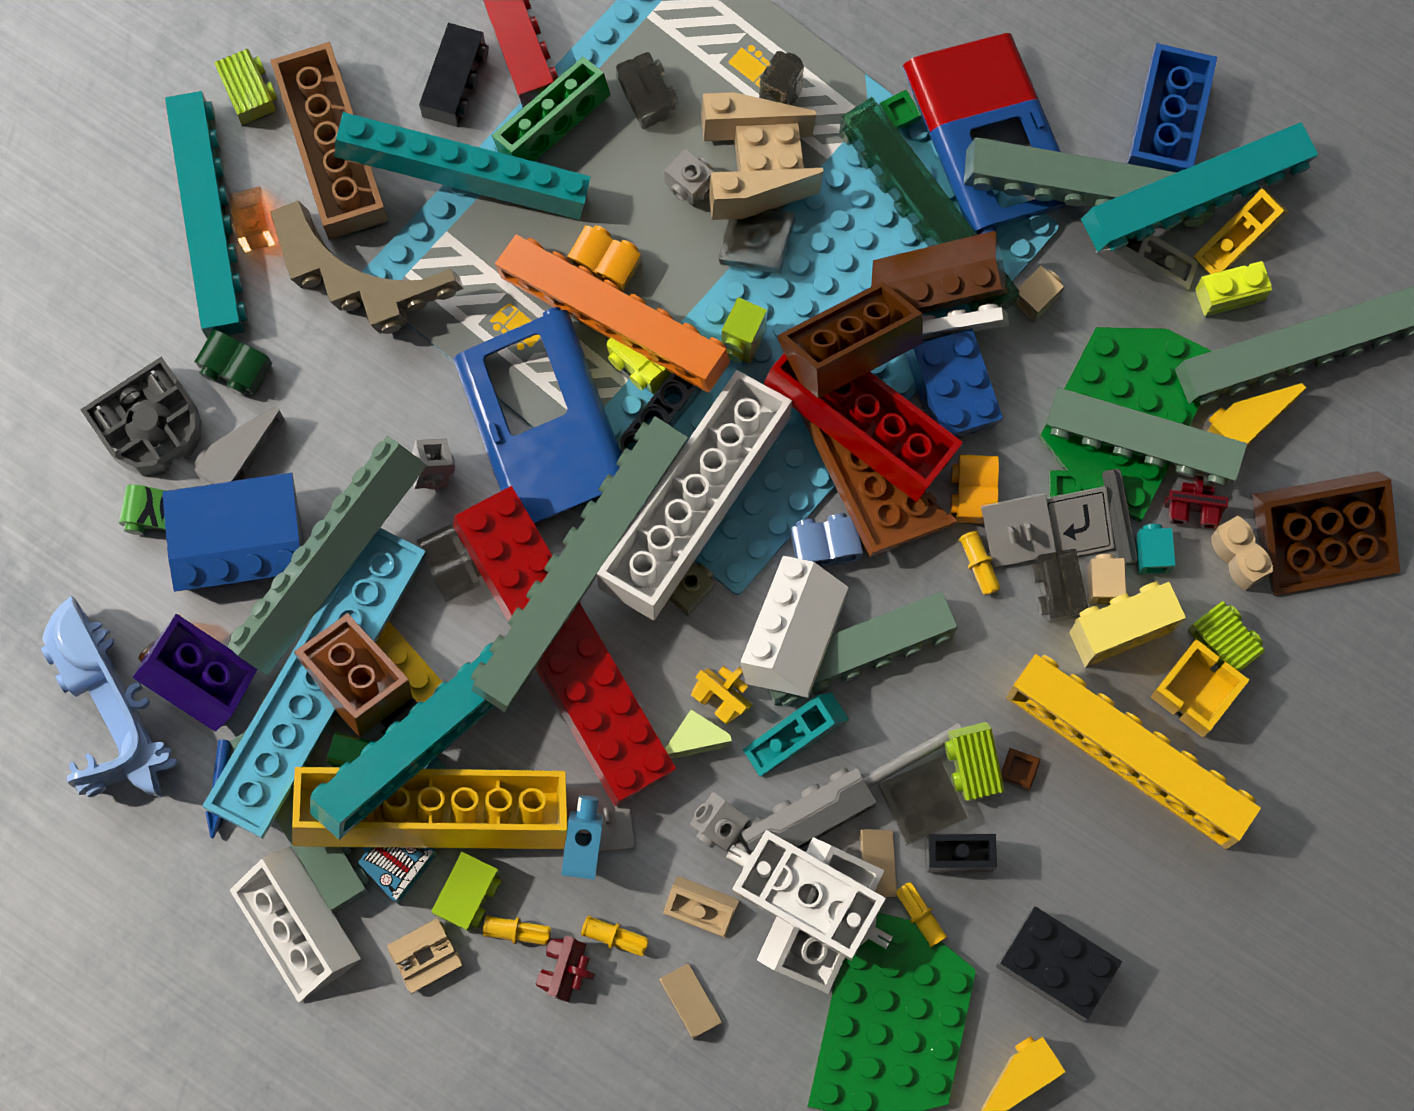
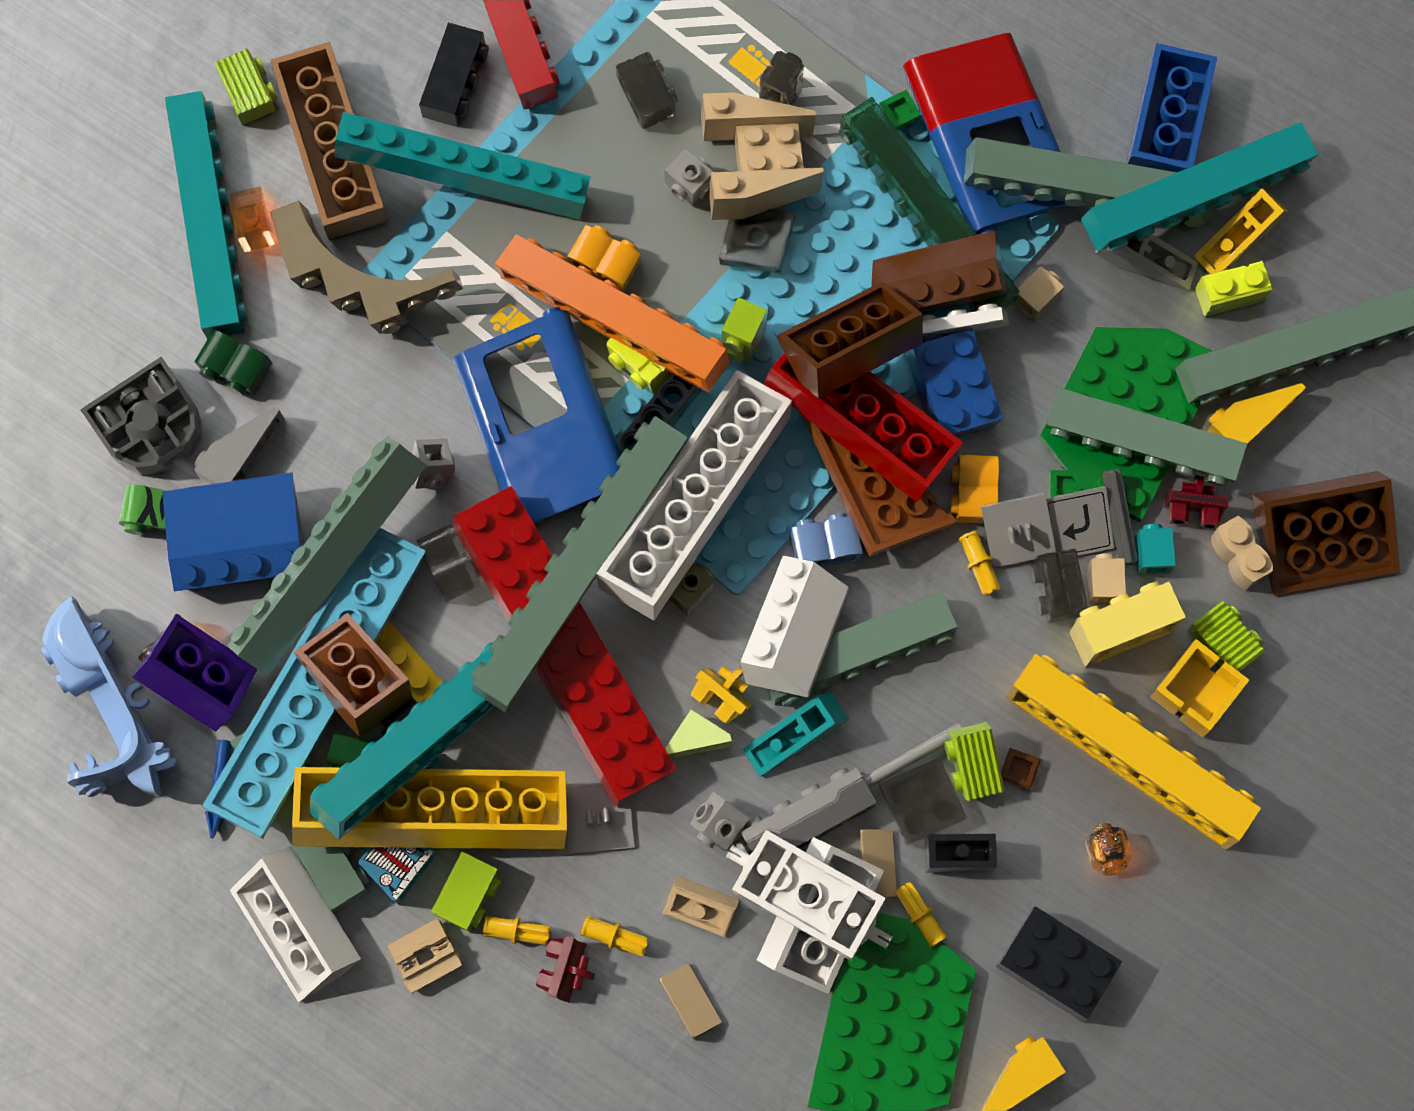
green brick [491,56,611,162] -> none
dark azure torso [561,795,603,880] -> none
none -> clear orange head [1085,823,1133,876]

